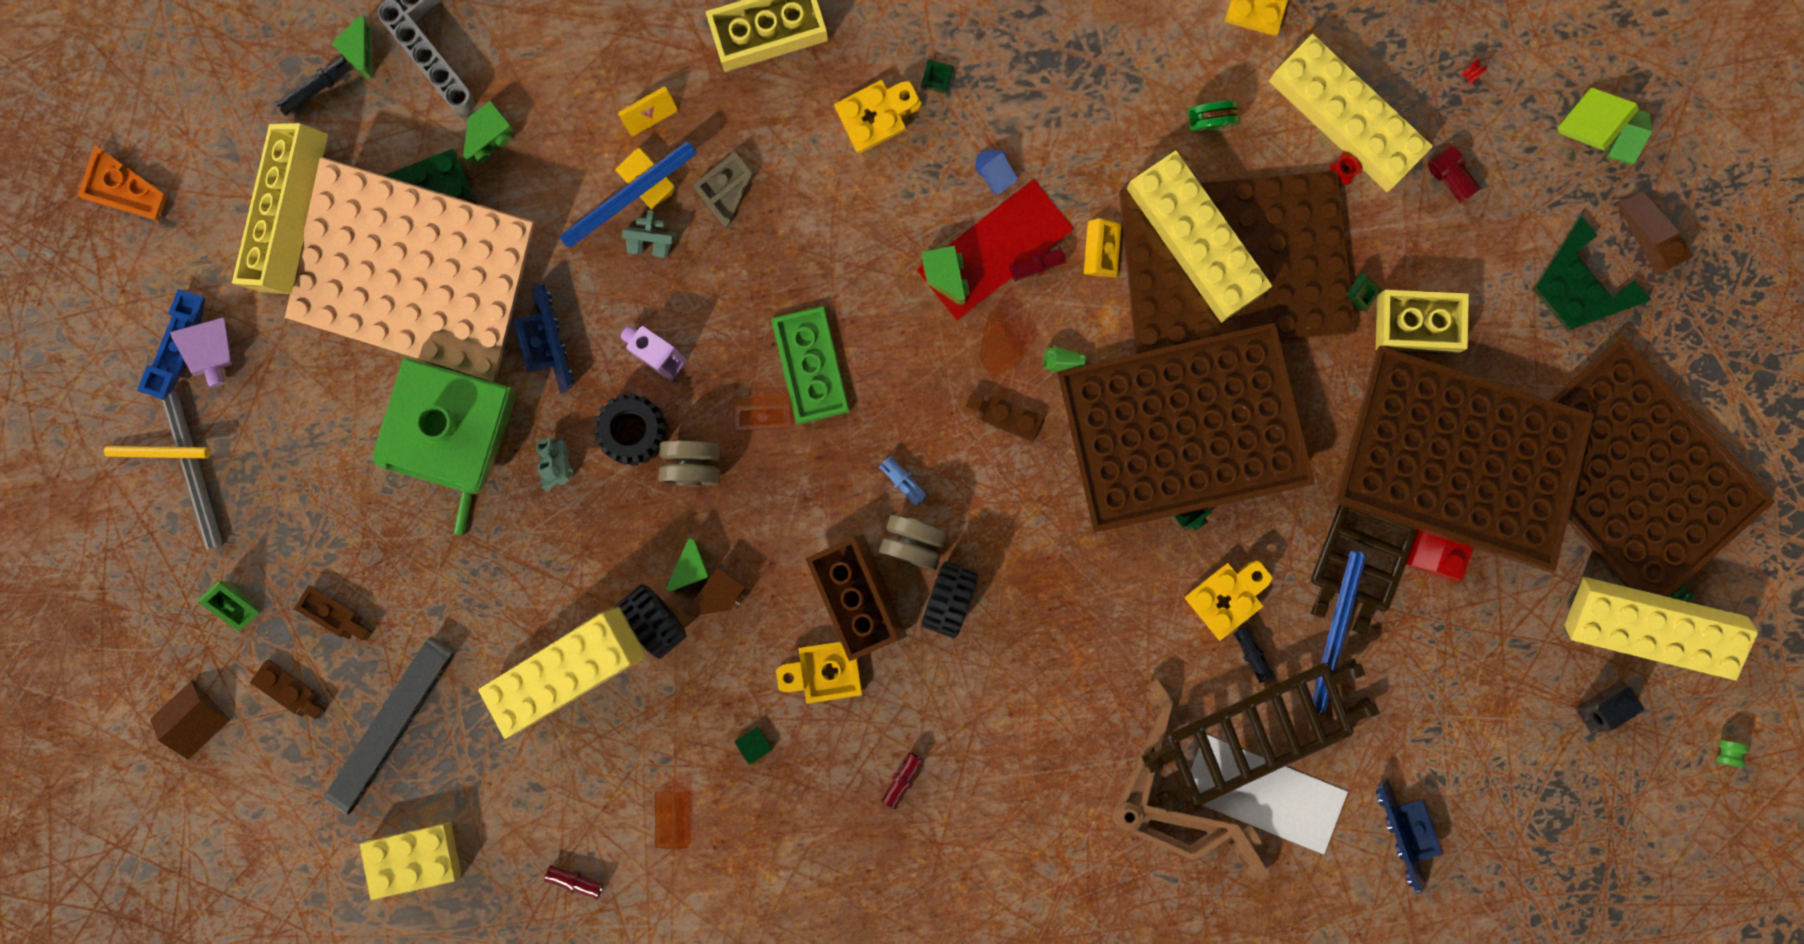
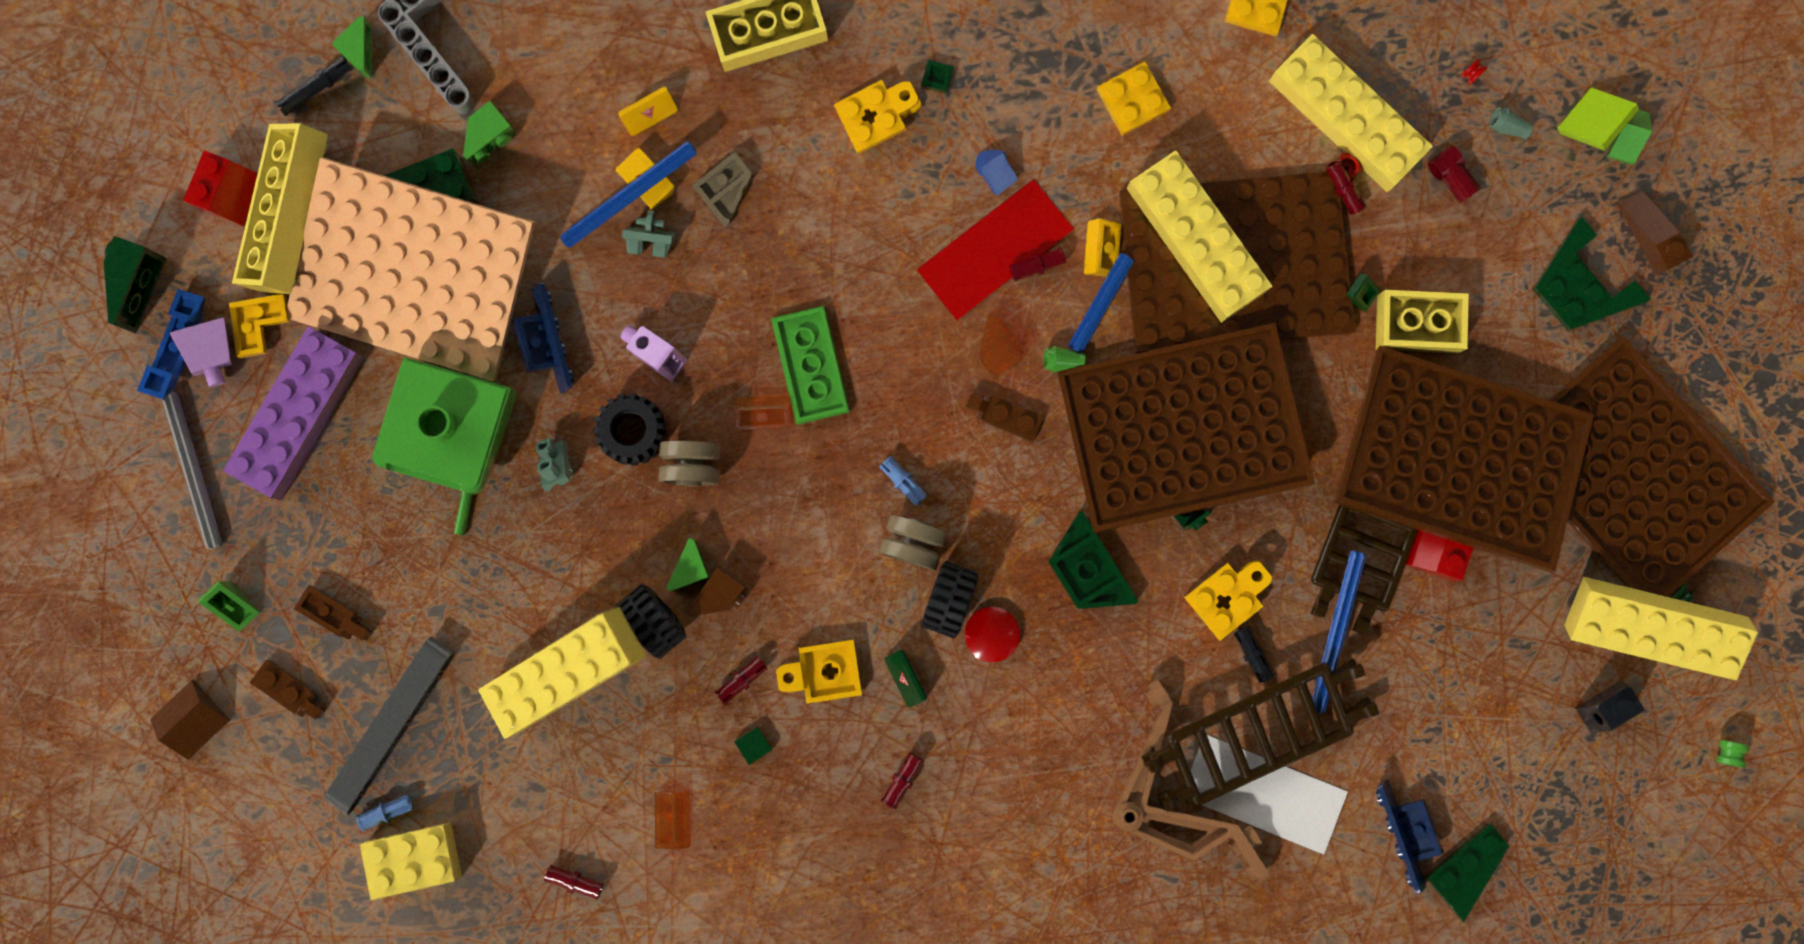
orange wing [77,145,168,222] -> none
yellow bar [104,446,210,458] -> none
reddish brown slope [805,534,908,662] -> none
bright green slope [922,246,969,305] -> none
green head [1187,100,1240,133] -> none
none -> dark green slope [103,236,166,334]
none -> red slope [182,150,258,227]
none -> medium lavender brick [223,326,365,500]
none -> yellow plate [229,294,290,358]
none -> medium blue axle [356,795,413,832]
none -> dark red pin [714,655,768,706]
none -> dark green slope [884,649,927,707]
none -> red dish [964,607,1020,662]
none -> dark green wing [1048,511,1139,609]
none -> blue axle [1068,253,1133,353]
none -> yellow plate [1096,62,1171,136]
none -> dark red pin [1324,159,1366,215]
none -> dark green wing [1425,823,1510,922]
none -> sand green cone [1489,107,1533,139]

